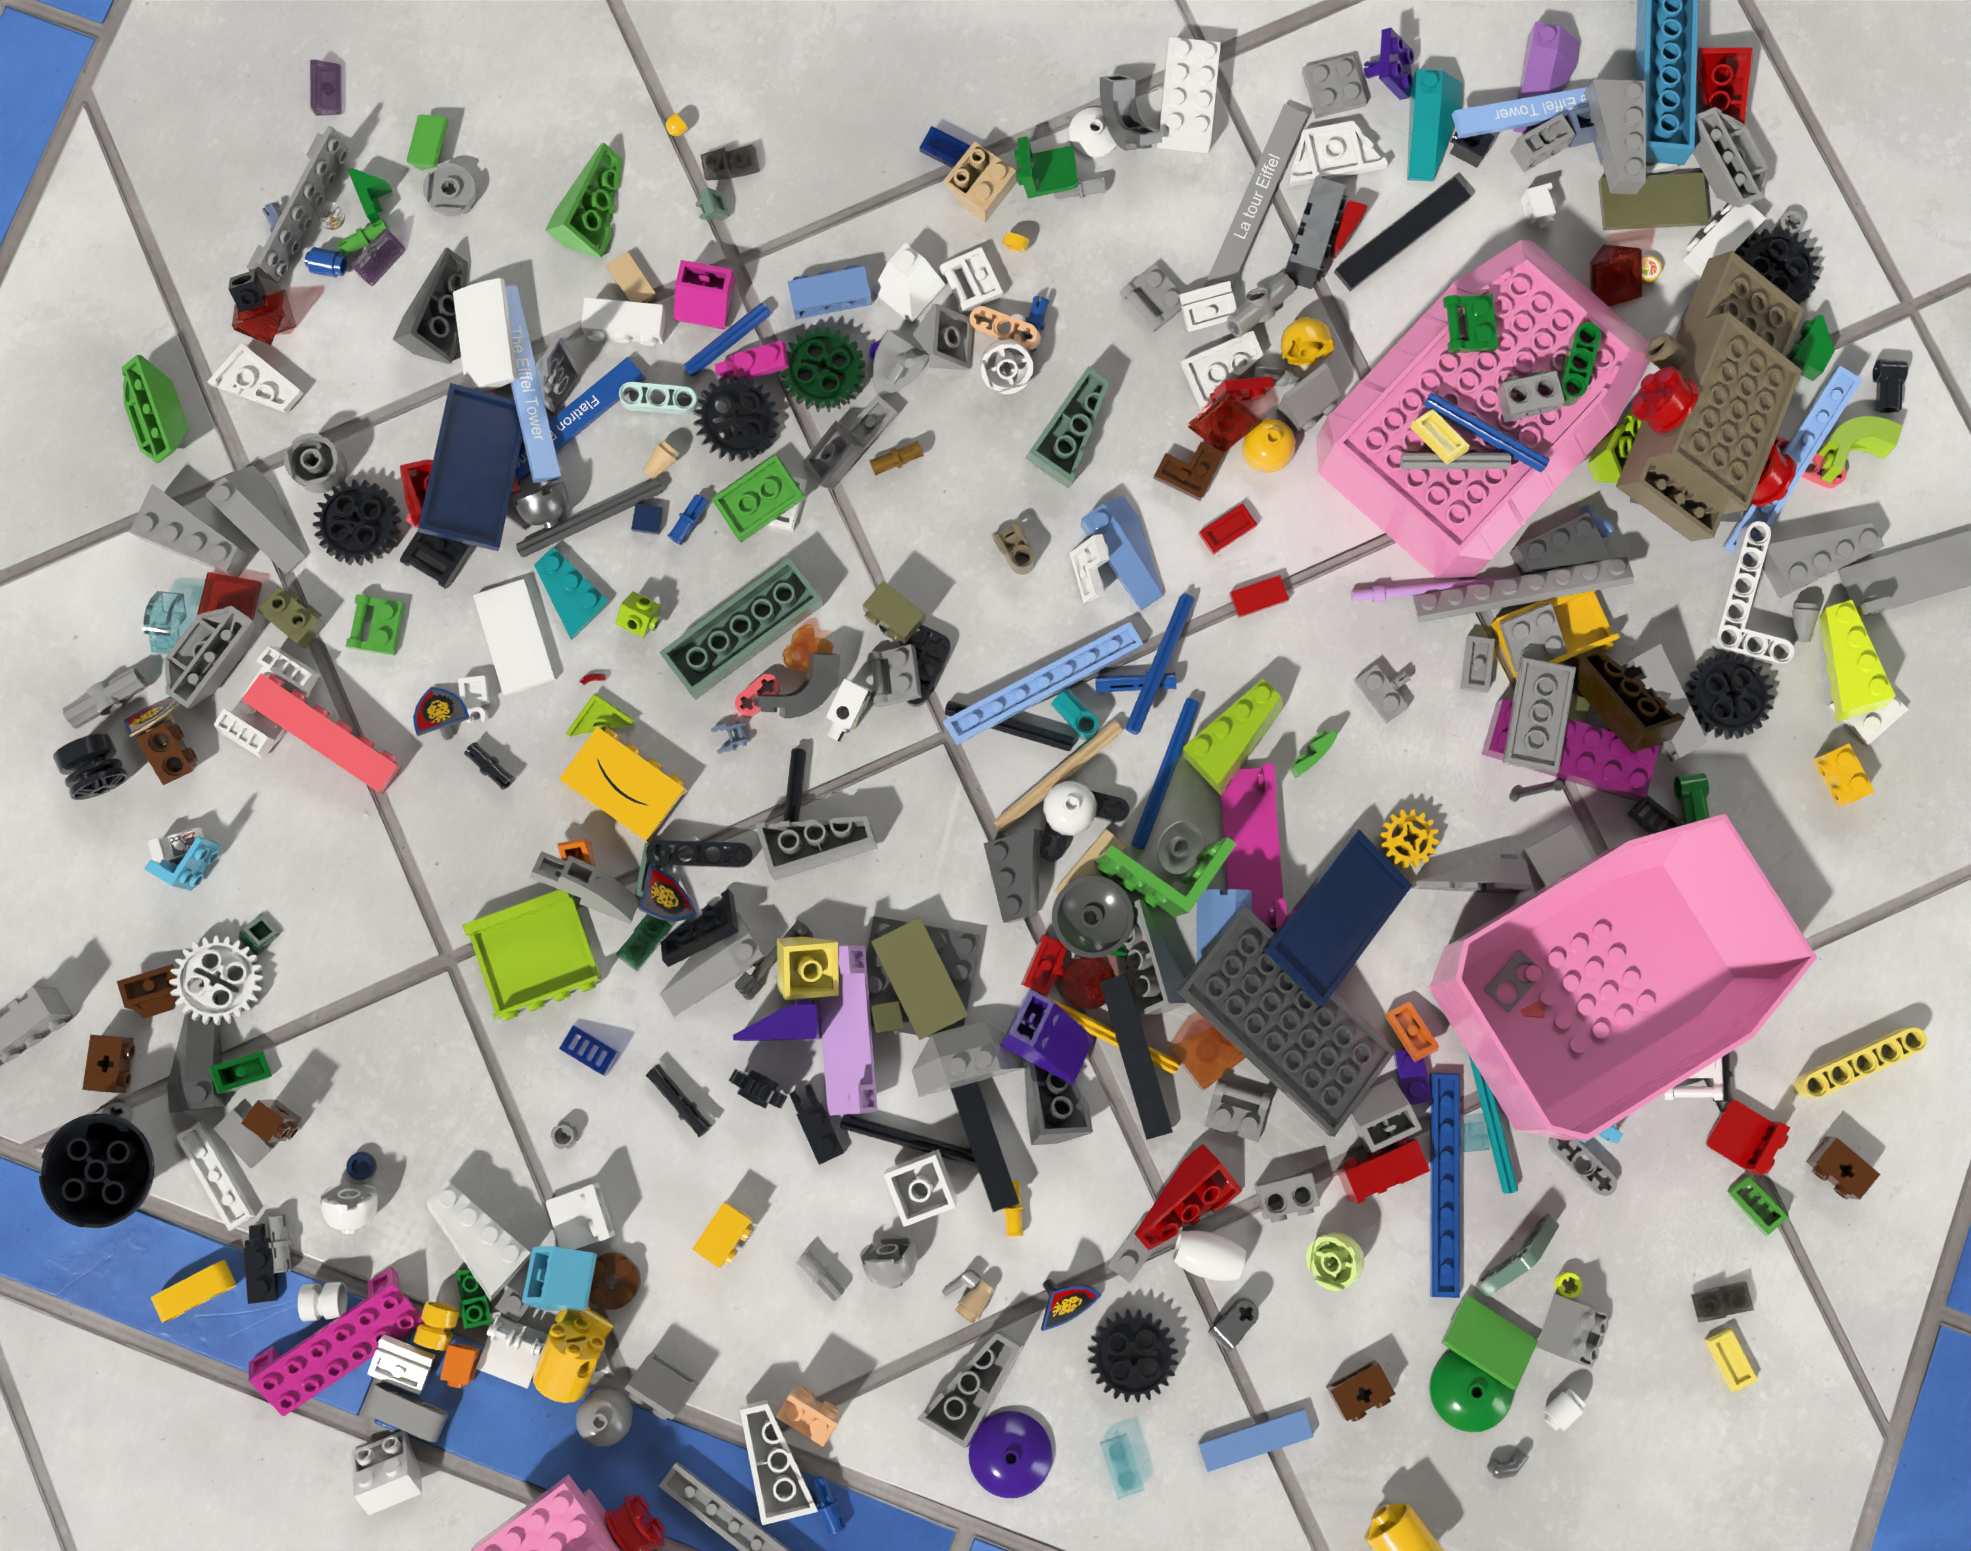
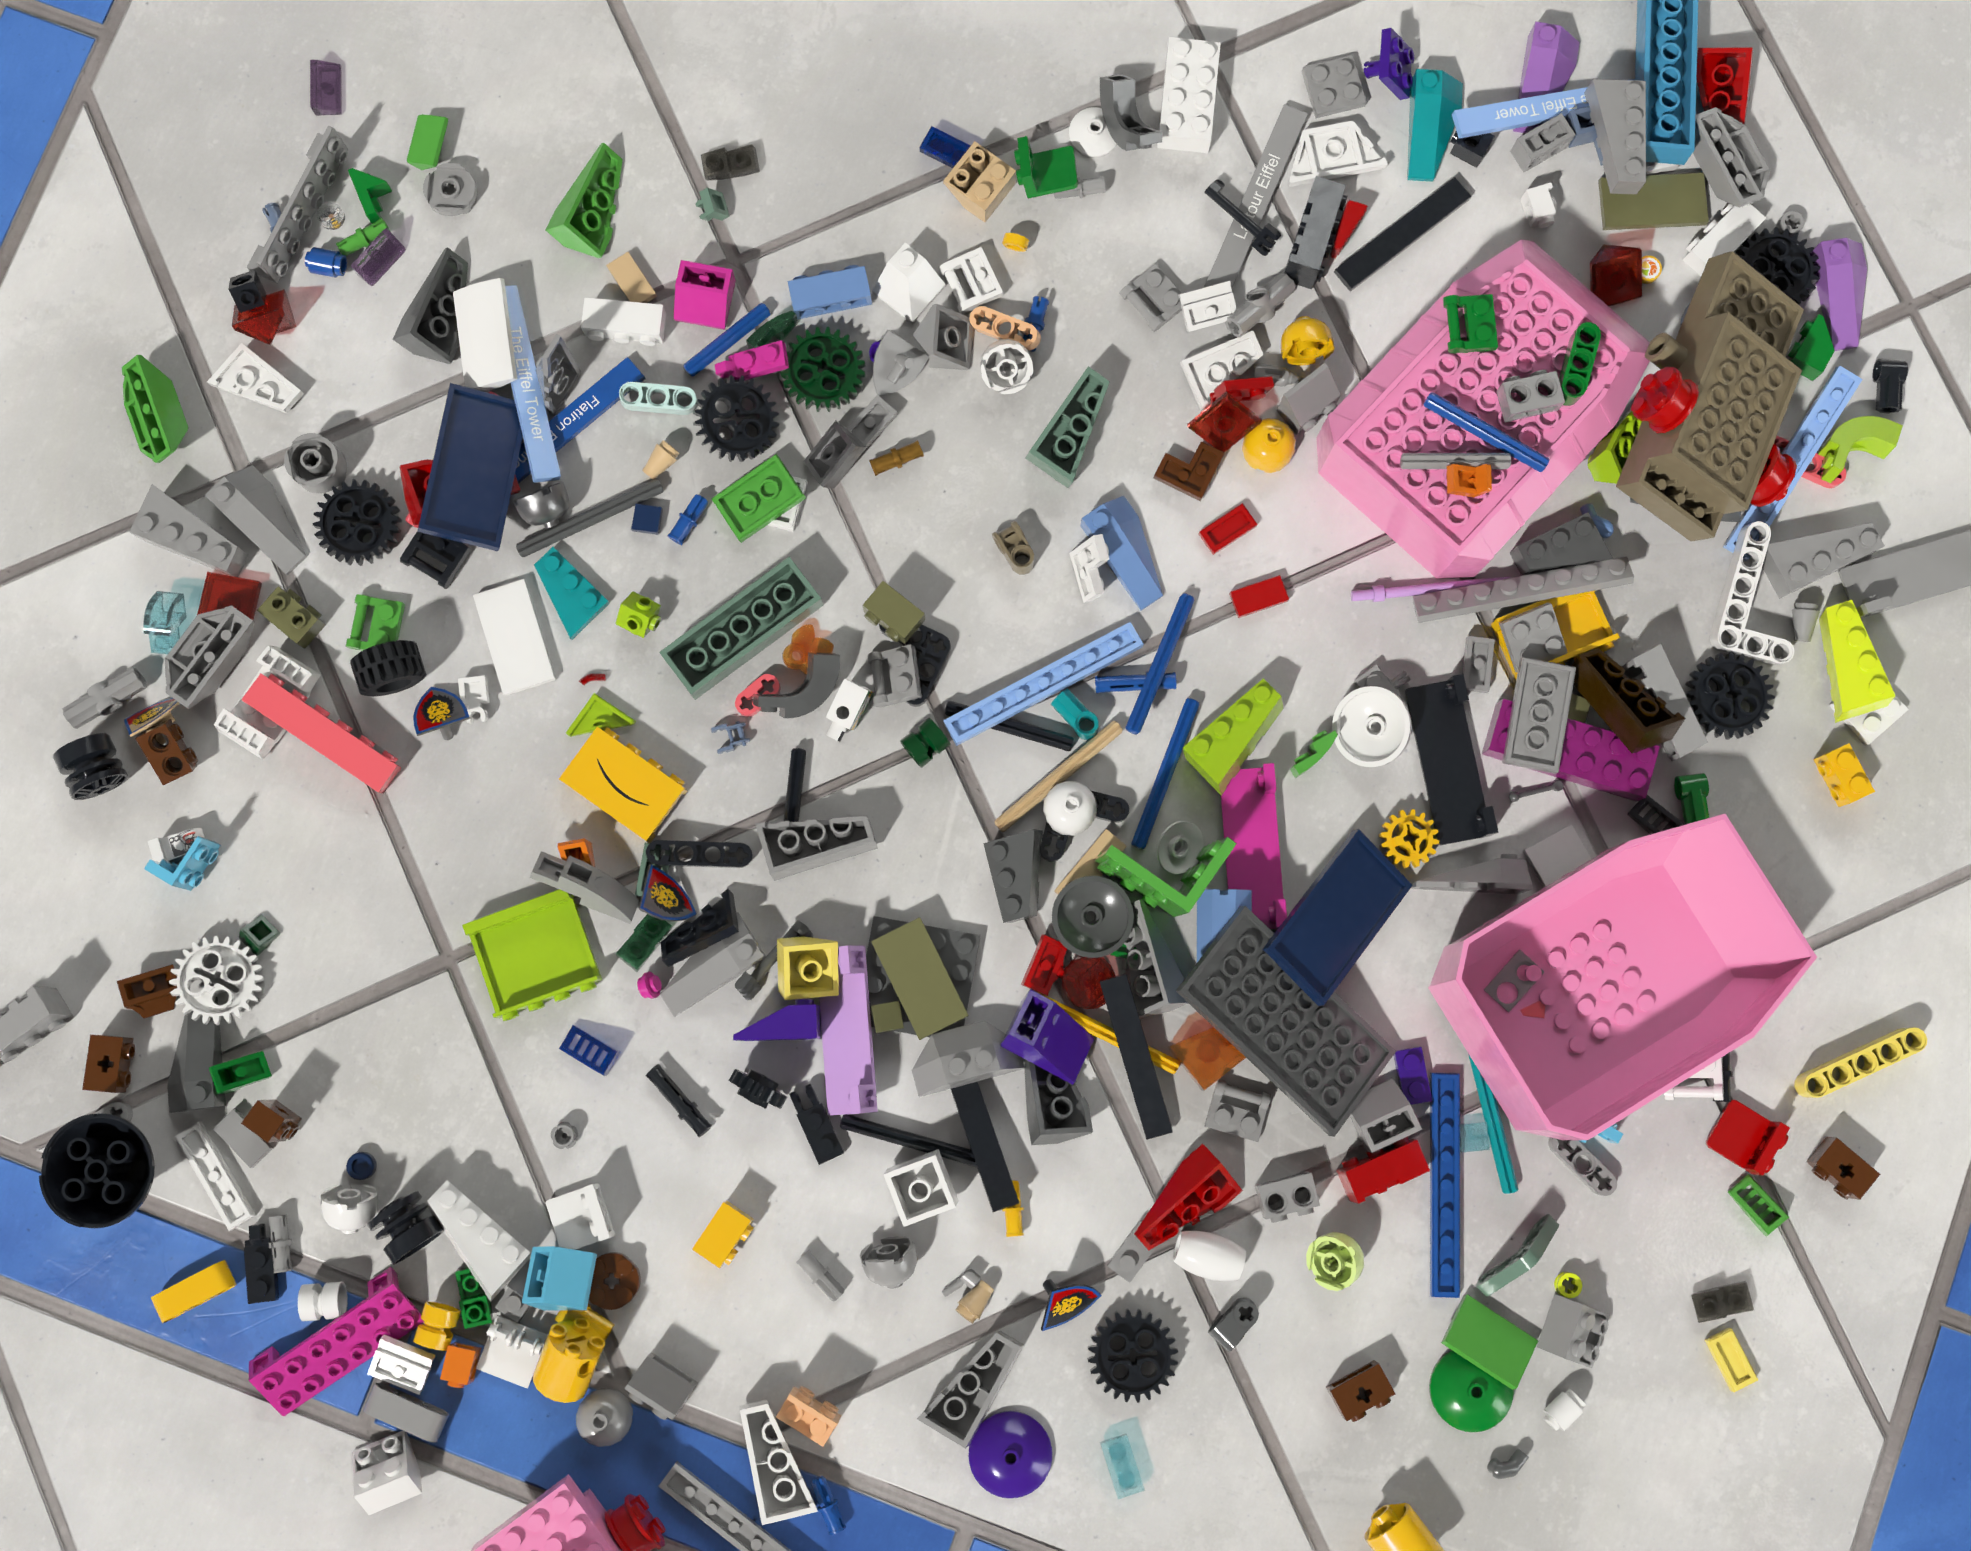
black pin [464,742,515,790] -> none
yellow hinge [666,113,688,136] -> none
medium blue tile [1198,1408,1314,1472] -> none
orange plate [1385,1001,1440,1063] -> none
light yellow tile [1410,409,1470,465] -> none
none -> black tyre [350,640,427,697]
none -> black wheel [367,1191,444,1265]
none -> dark pink plate [637,972,662,999]
none -> clear green slope [746,311,798,349]
none -> dark green wheel [900,718,951,768]
none -> black hinge [1204,179,1281,256]
none -> white dish [1332,686,1412,767]
none -> black bracket [1405,674,1499,846]
none -> orange bracket [1447,464,1492,498]
none -> medium lavender wedge [1810,238,1867,351]

